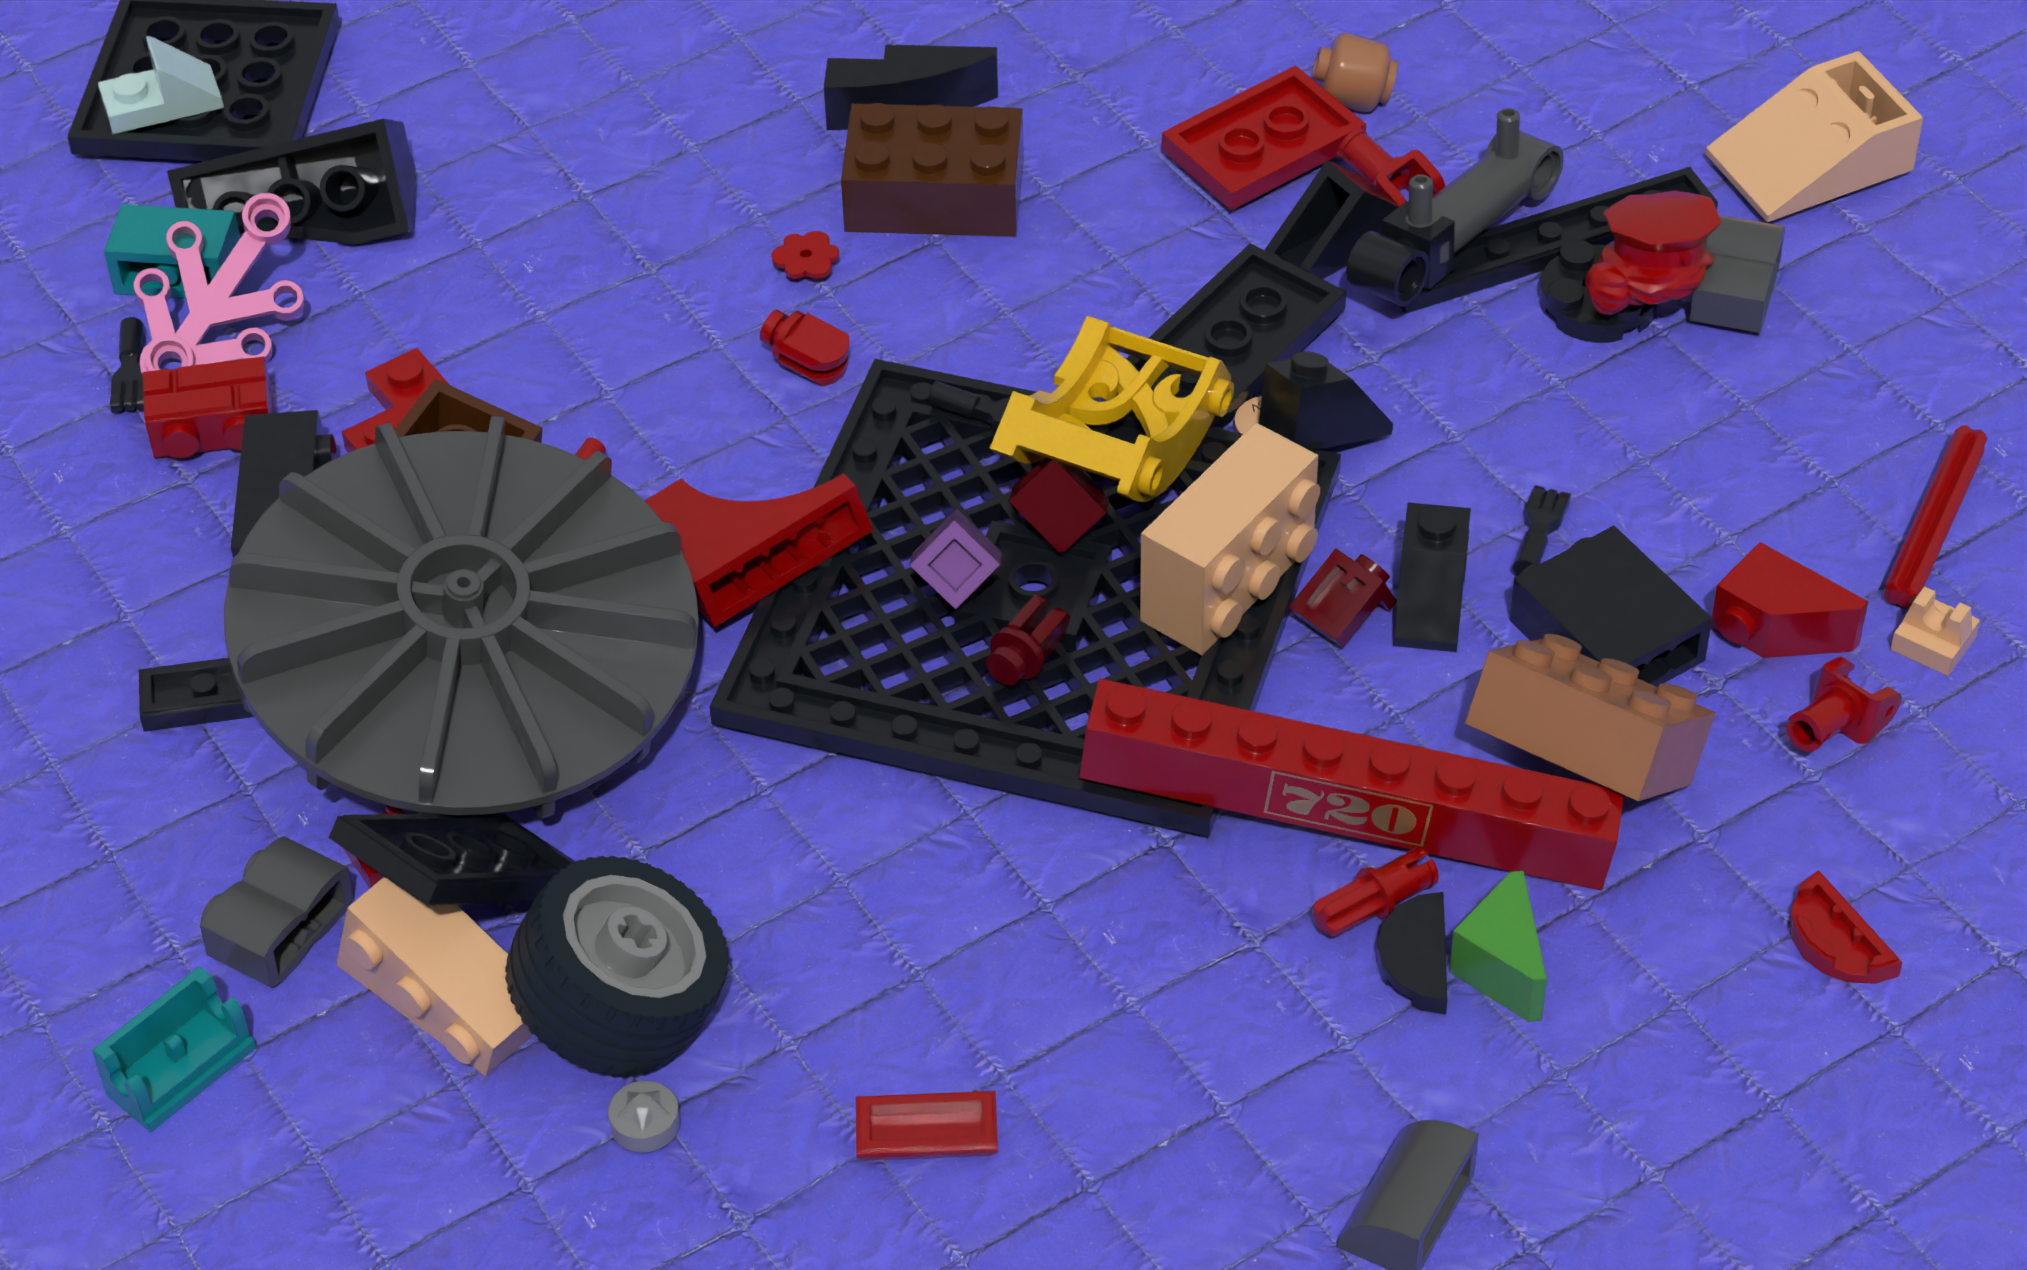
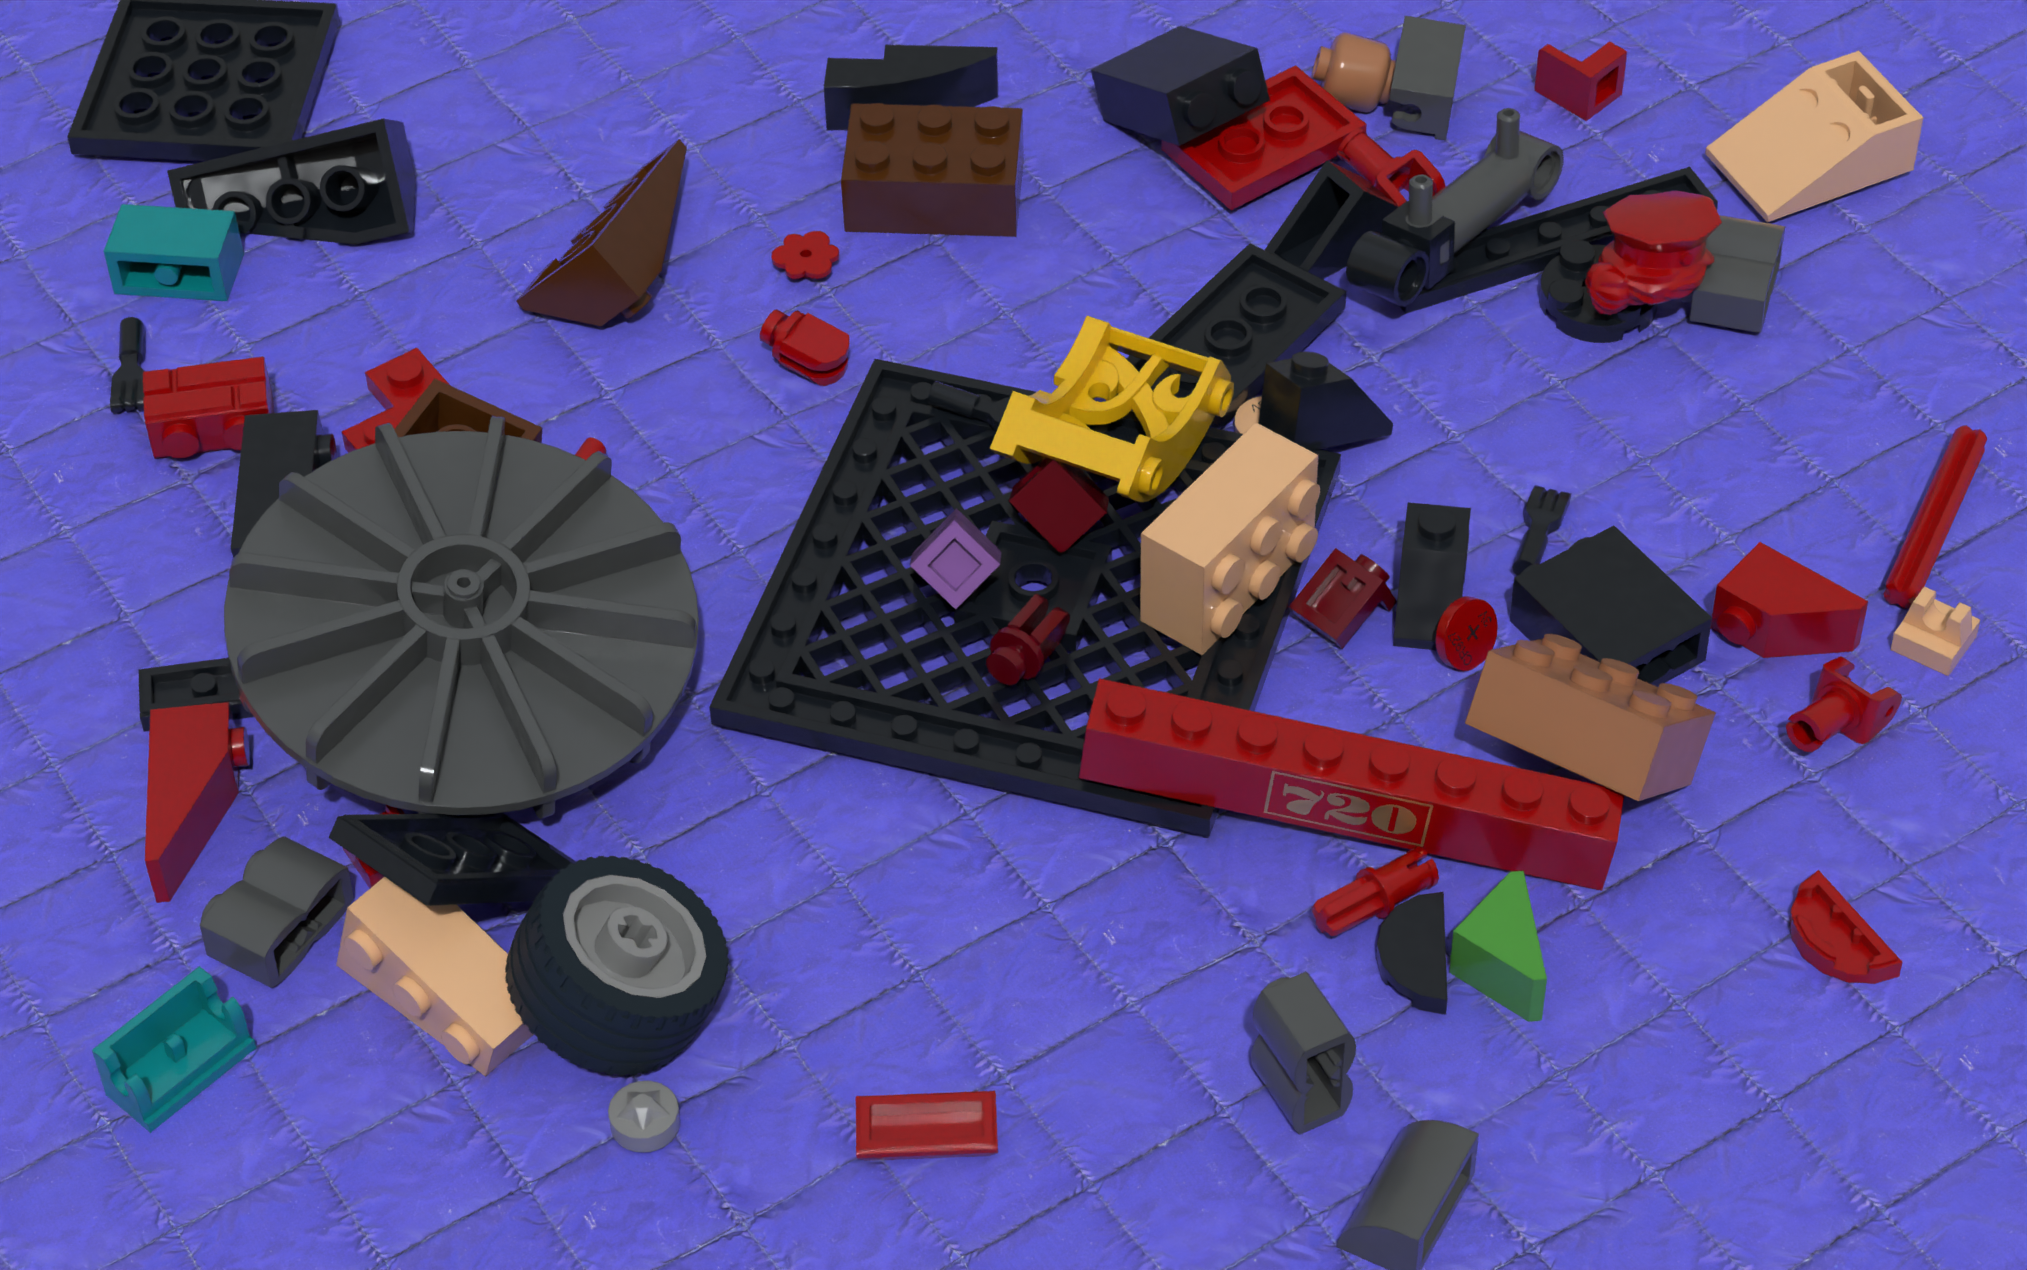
light aqua slope [98,36,224,134] -> none
bright pink plant [133,193,304,376] -> none
red arch [644,473,874,628] -> none
none -> red slope [145,702,250,903]
none -> reddish brown wedge [516,139,687,326]
none -> brick [1090,26,1270,146]
none -> dark grey brick [1251,972,1356,1134]
none -> dark grey hinge [1389,16,1466,140]
none -> red piece [1436,596,1498,671]
none -> red panel [1534,41,1627,121]

